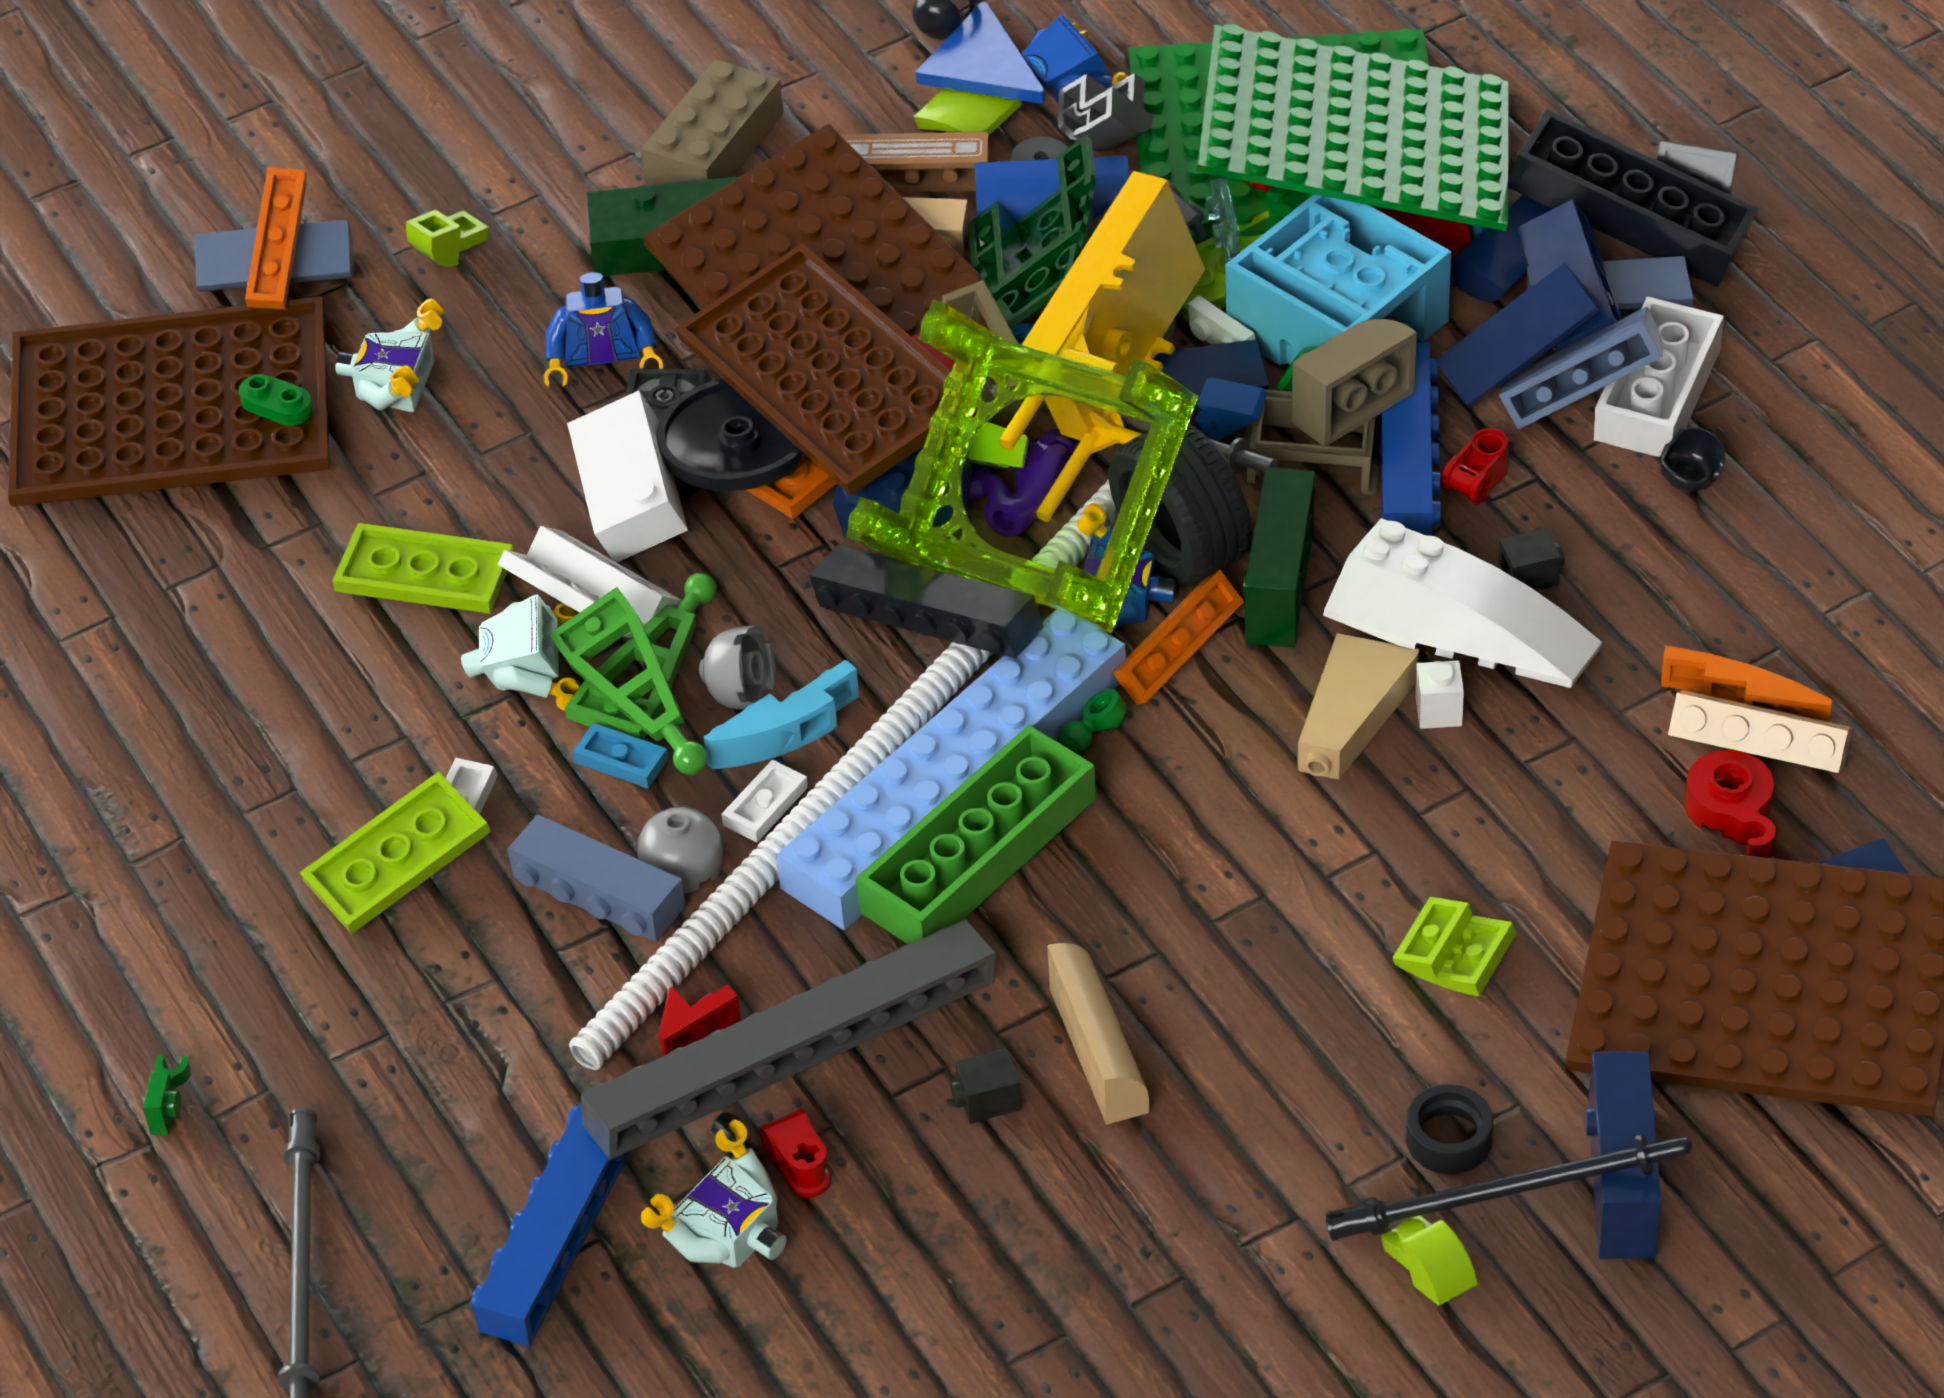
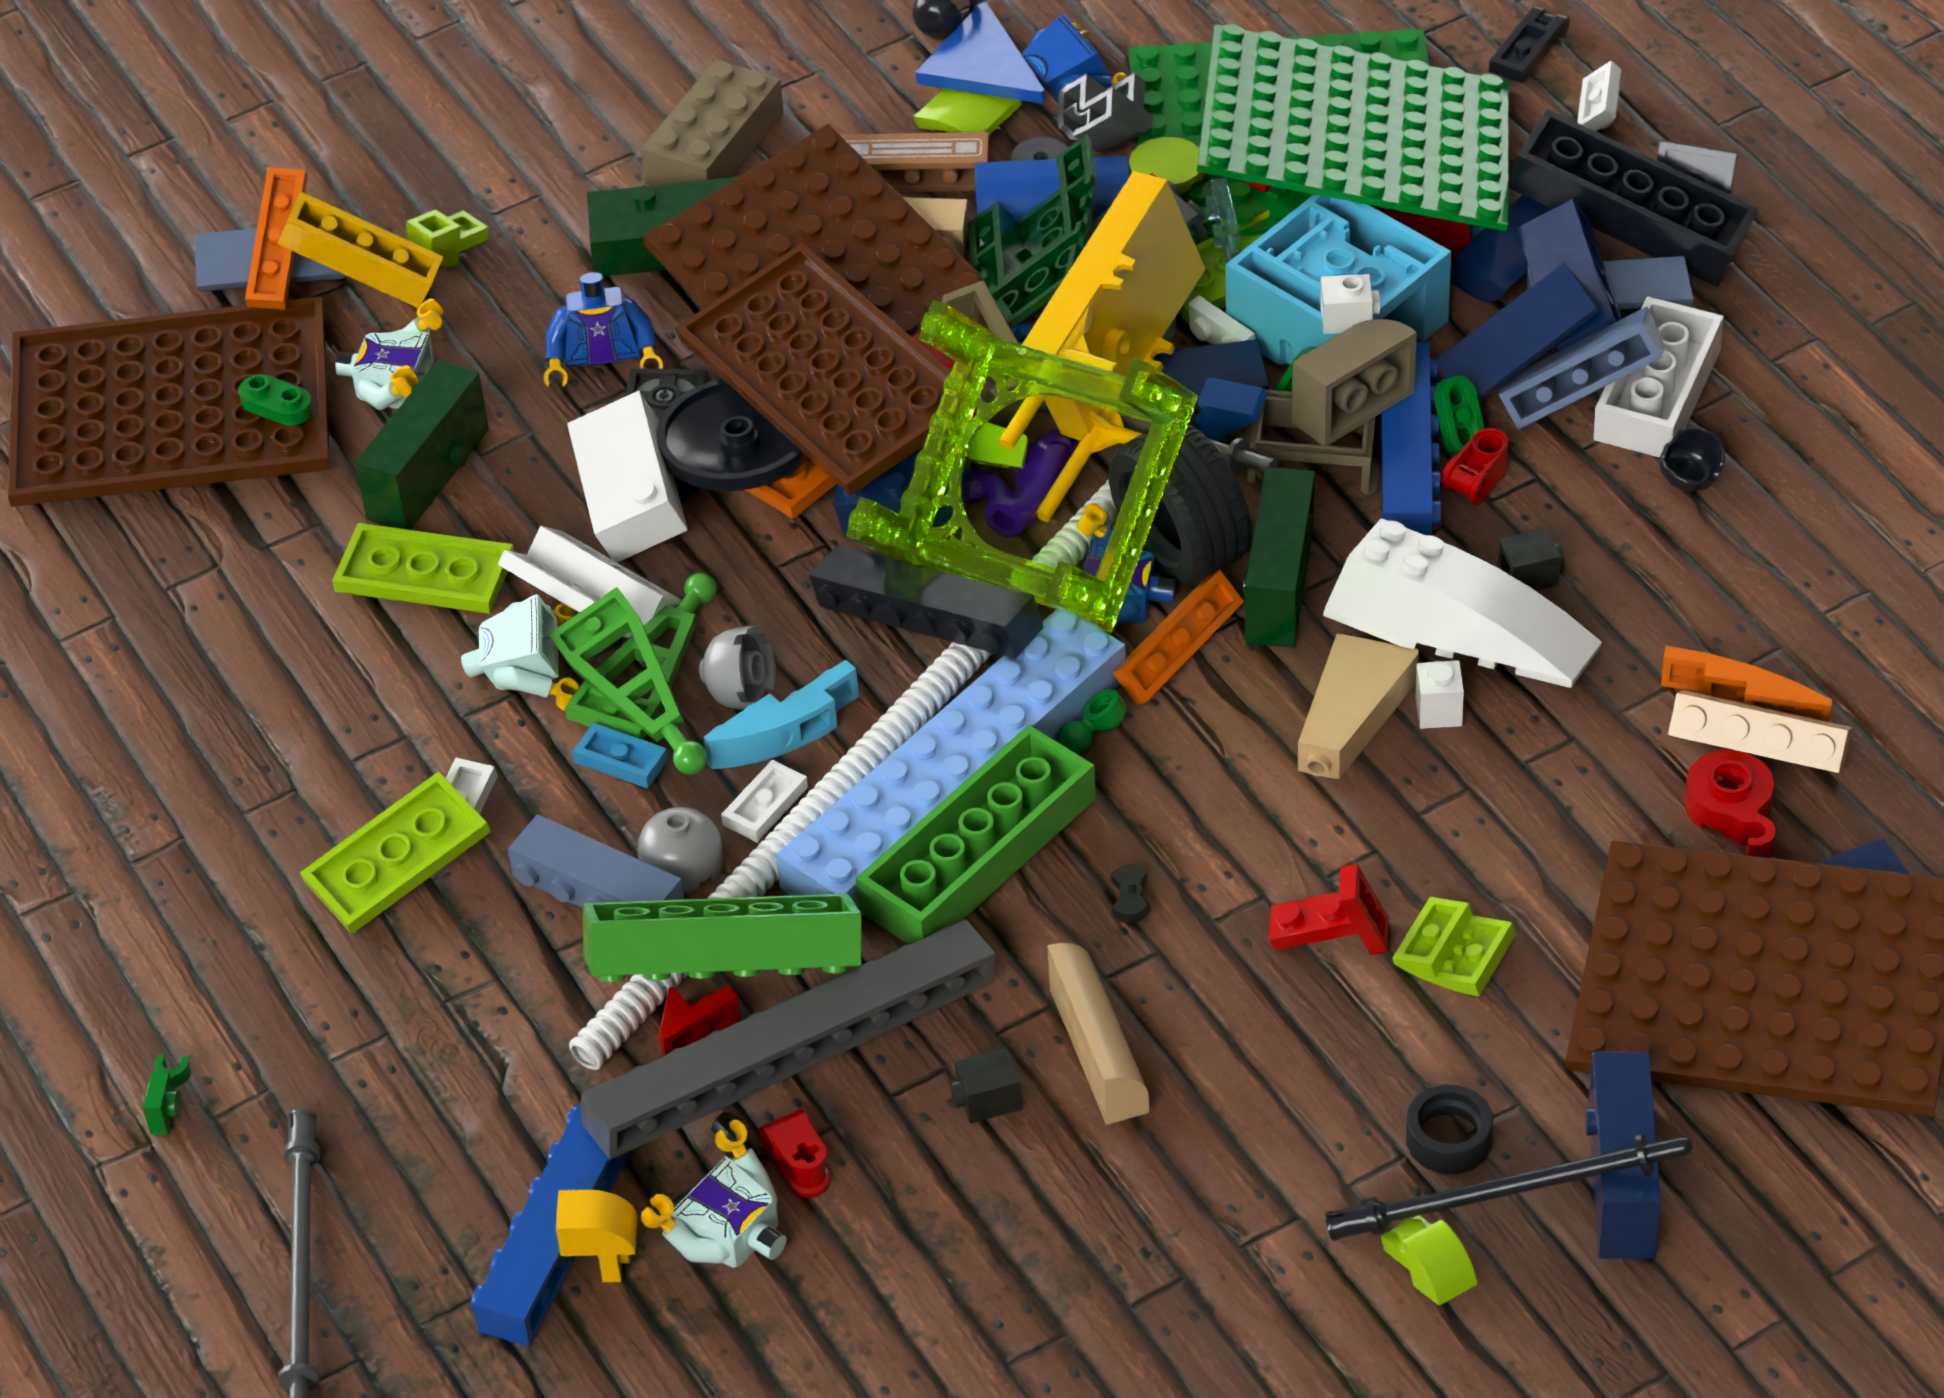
none -> yellow brick [277,191,443,308]
none -> dark green brick [355,359,489,530]
none -> yellow brick [556,1190,638,1283]
none -> bright green brick [583,894,861,982]
none -> pearl dark grey piece [1110,865,1149,923]
none -> lime tile [1129,137,1204,194]
none -> red bracket [1268,864,1389,955]
none -> white brick [1320,274,1380,334]
none -> green plate [1434,376,1484,456]
none -> black plate [1489,6,1570,83]
none -> white plate [1577,61,1621,131]

